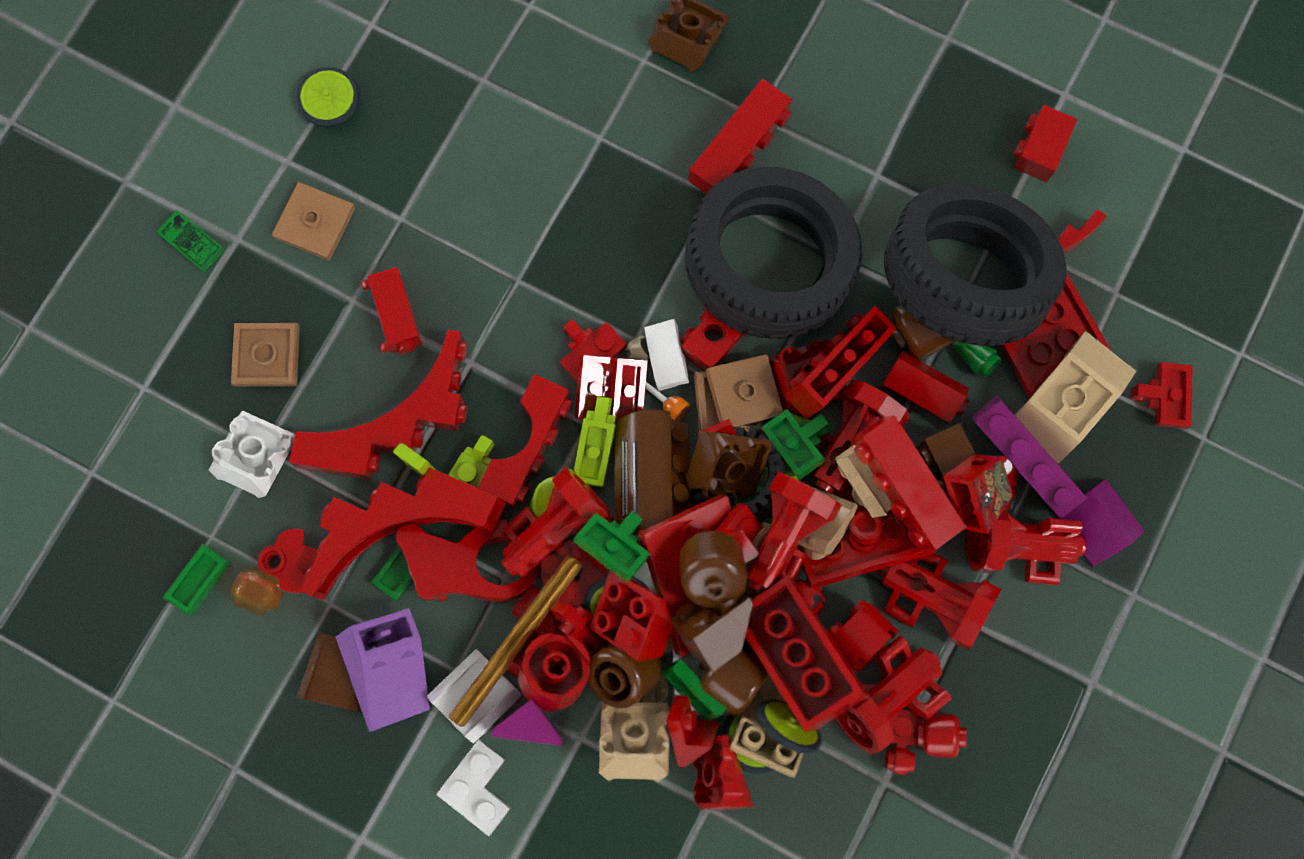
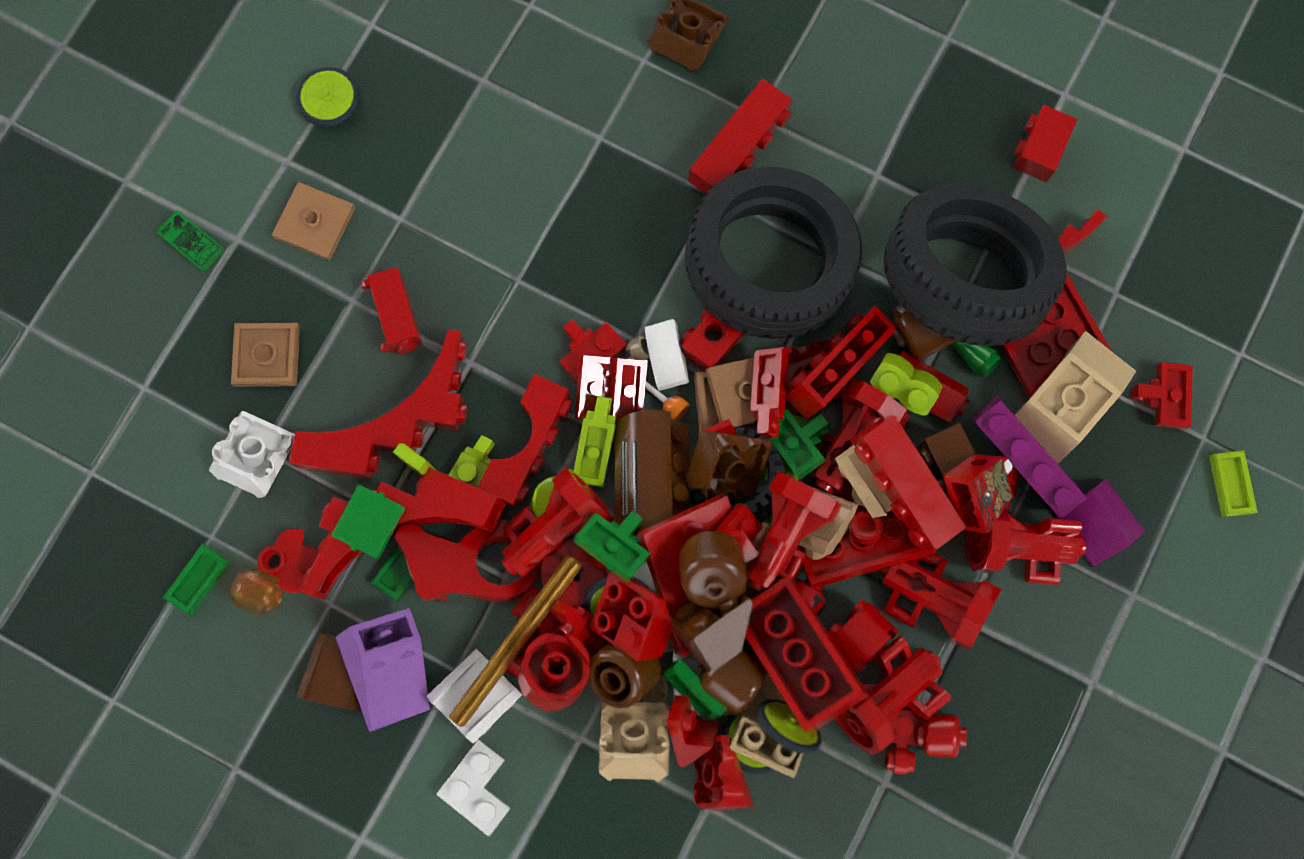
magenta slope [491,699,565,746] -> none
none -> green piece [331,484,405,560]
none -> hinge [750,347,789,439]
none -> lime brick [870,353,942,415]
none -> lime tile [1209,450,1258,518]

